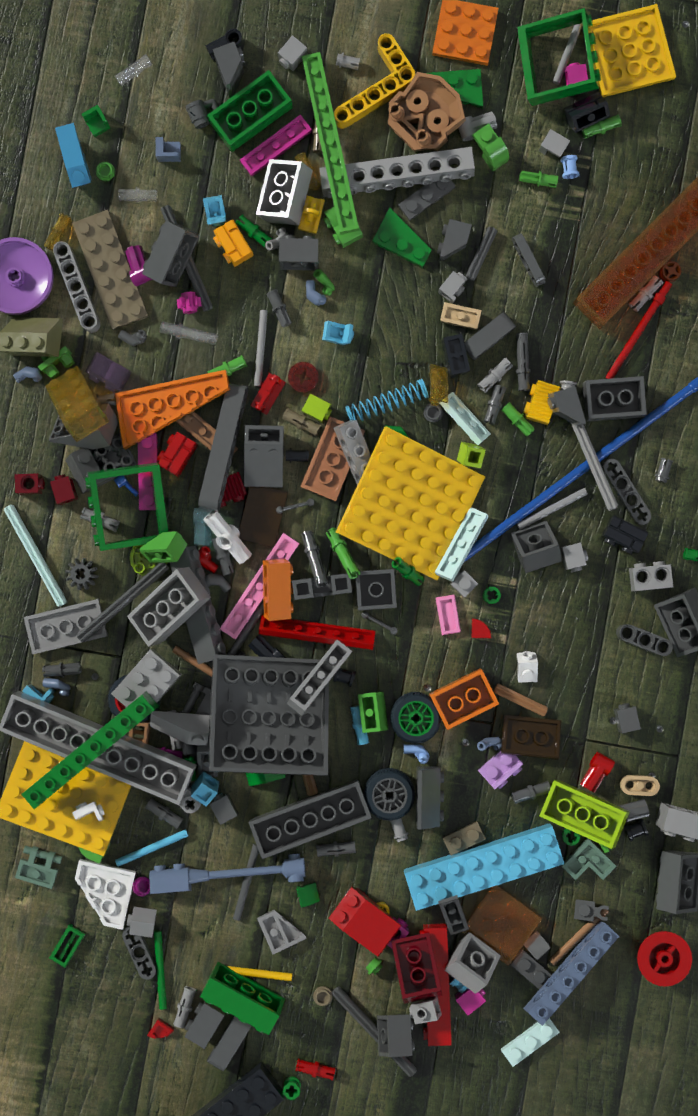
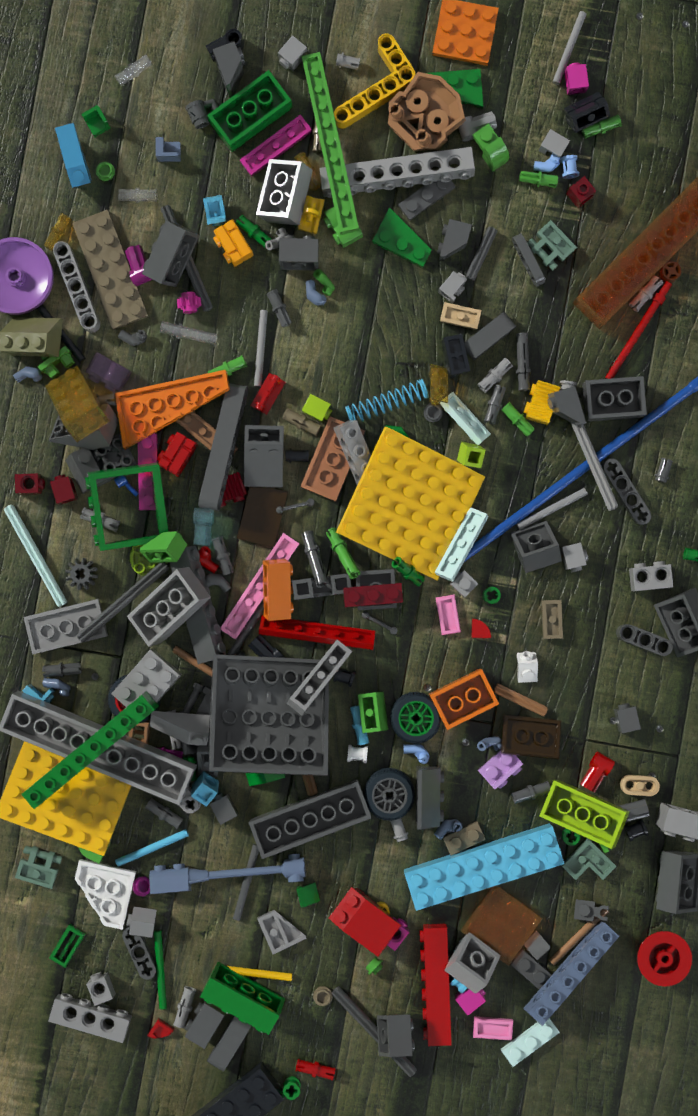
white bracket [72,802,105,821] -> none
white piece [203,510,252,564] -> none
clear red gear [288,362,318,392] -> none
dark grey pin [316,841,356,857] -> none
medium azure bracket [322,321,354,345] -> none
dark red slope [391,933,442,1004] -> none
light grey brick [409,997,442,1024] -> none
dark grey slope [438,895,469,935] -> none
green window [517,8,601,106] -> none
yellow plate [582,4,676,97] -> none
black brick [601,515,648,555] -> none
none -> black bar [36,304,85,362]
none -> light grey brick [48,993,132,1043]
none -> light grey brick [86,972,116,1006]
none -> dark red plate [343,583,403,607]
none -> white bush [347,745,368,763]
none -> sand blue arm [434,819,462,840]
none -> bright pink tile [473,1016,513,1040]
none -> sand green plate [527,220,577,271]
none -> light blue arm [533,154,561,173]
none -> dark tan plate [541,600,563,639]
none -> dark red brick [567,176,596,208]

